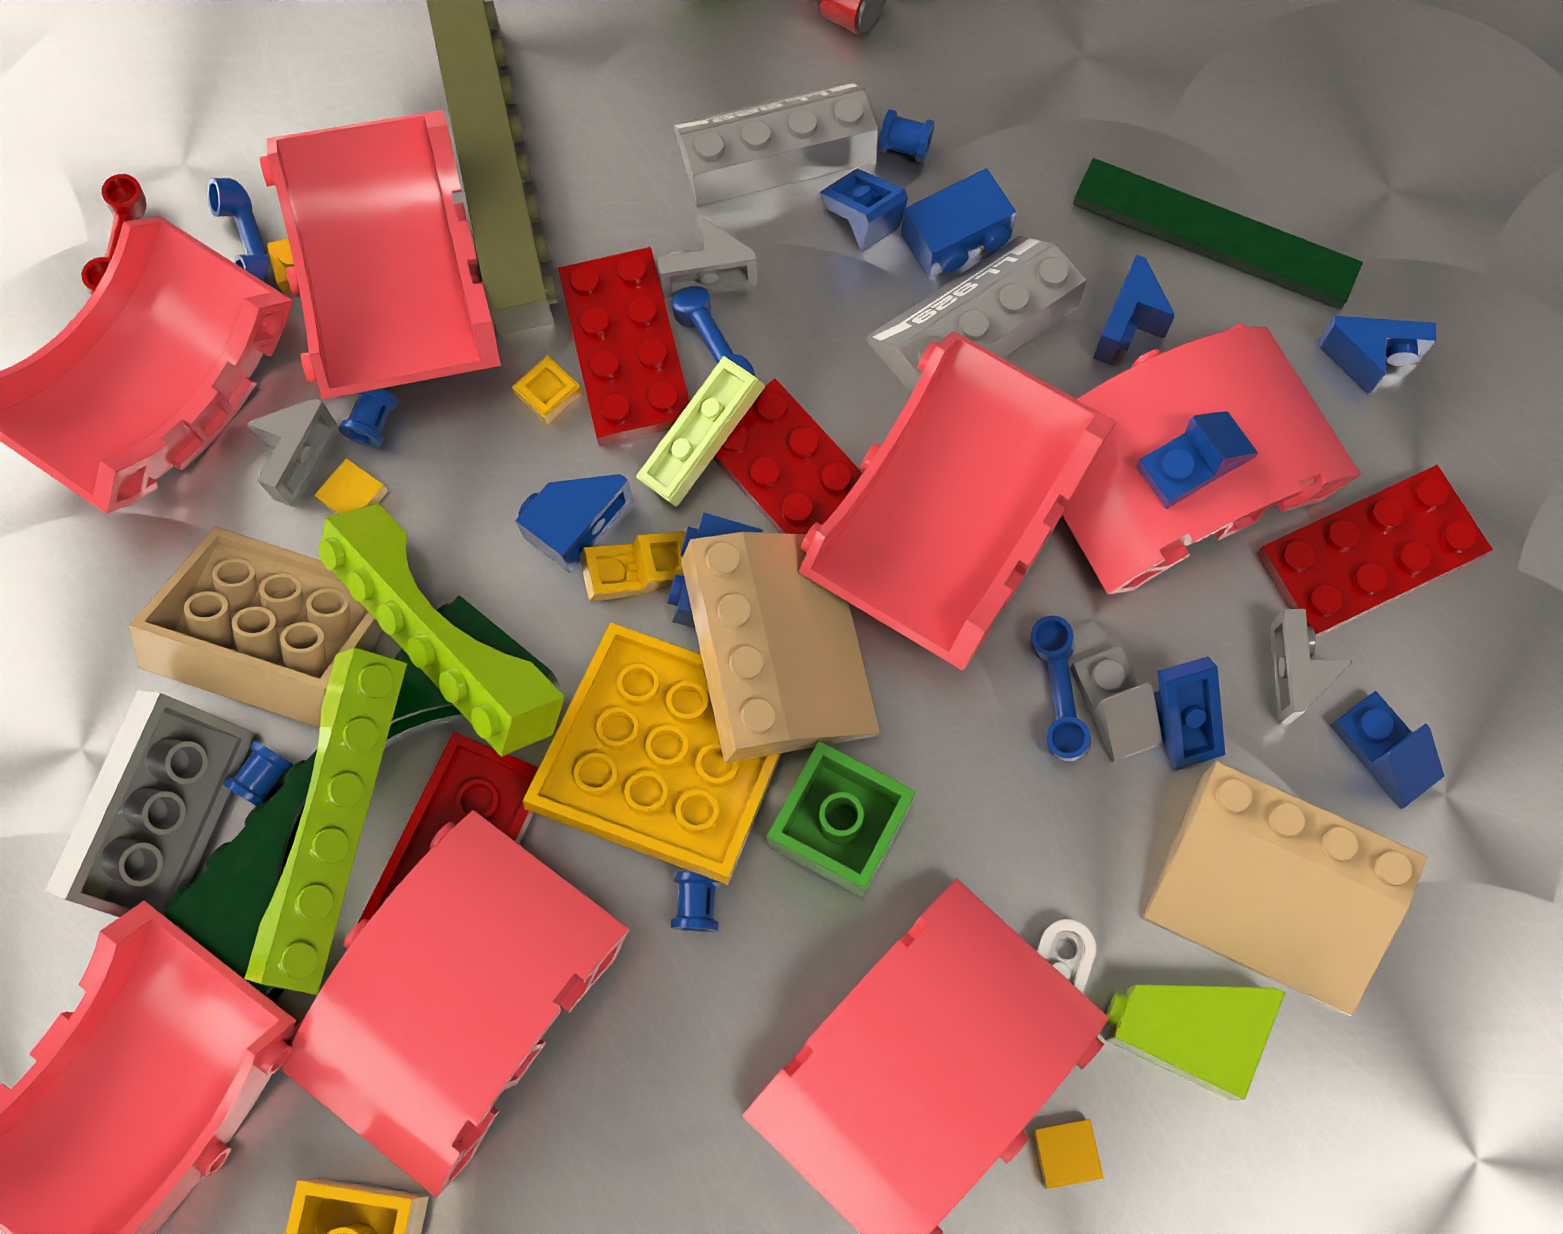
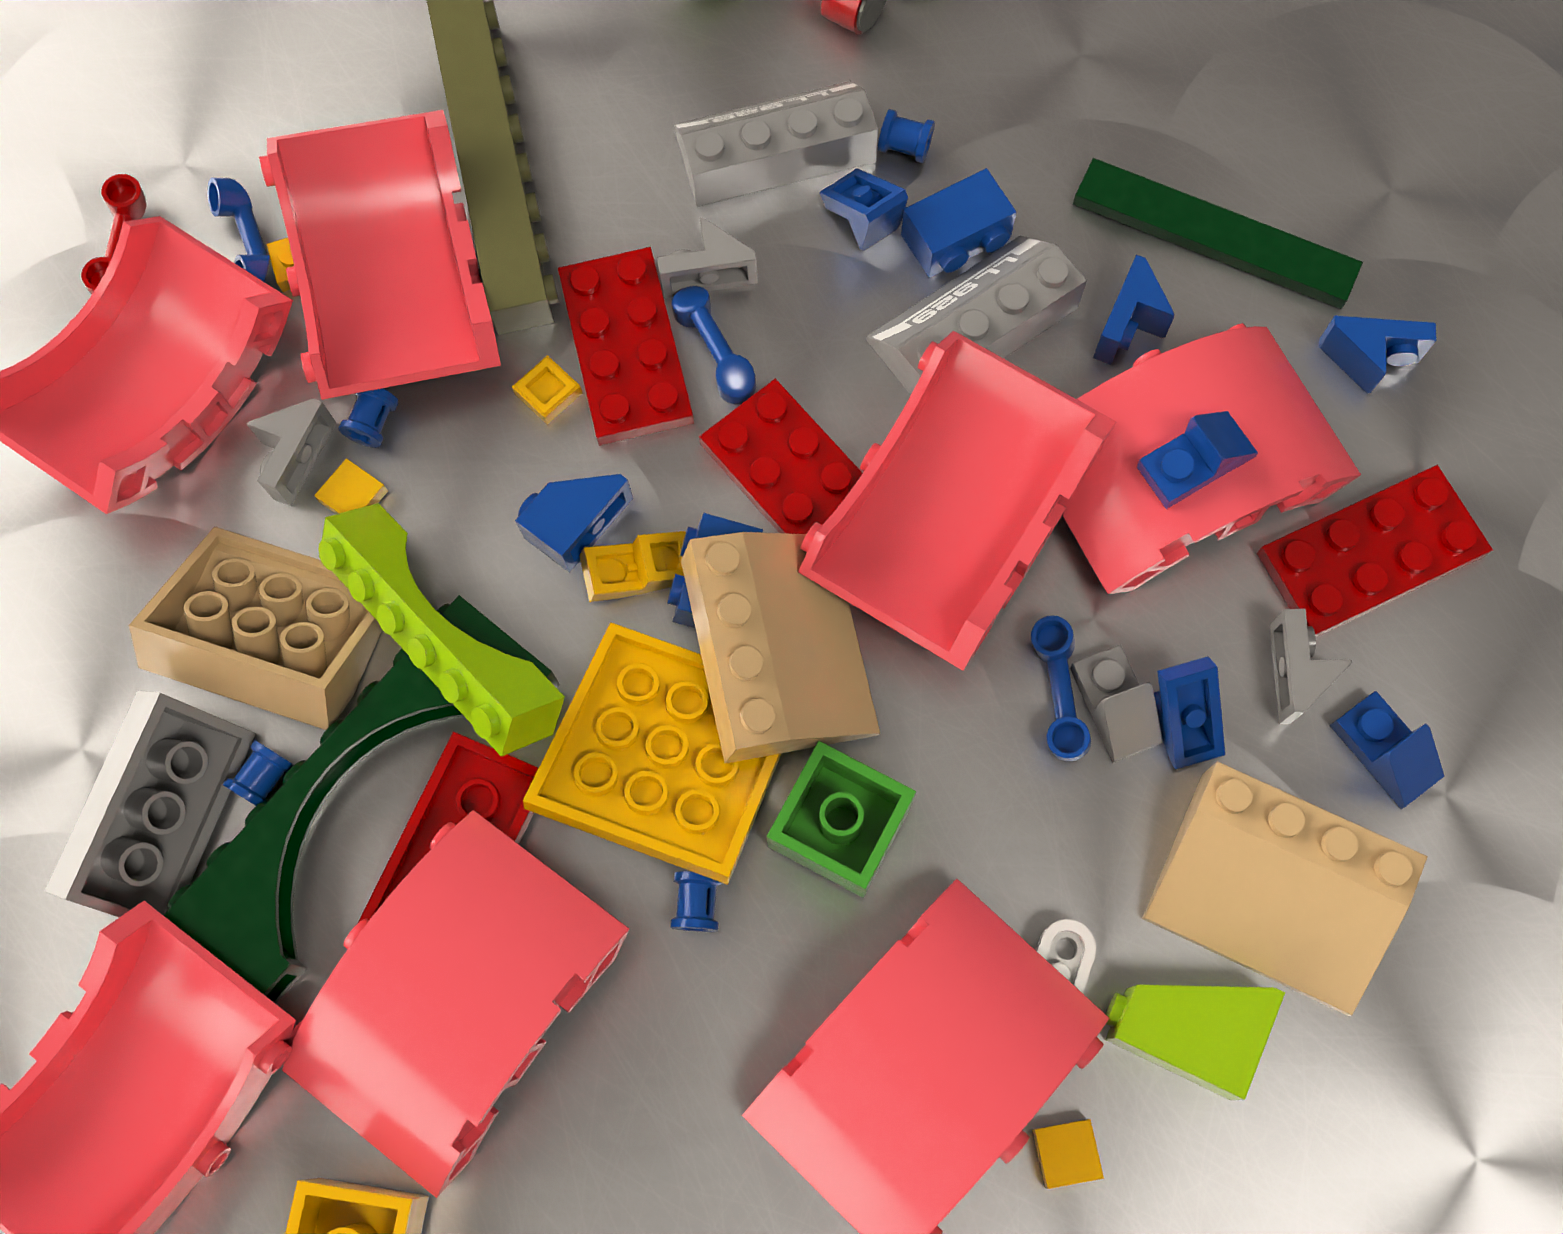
lime arch [245,647,407,995] -> none
yellowish green tile [635,356,765,507] -> none

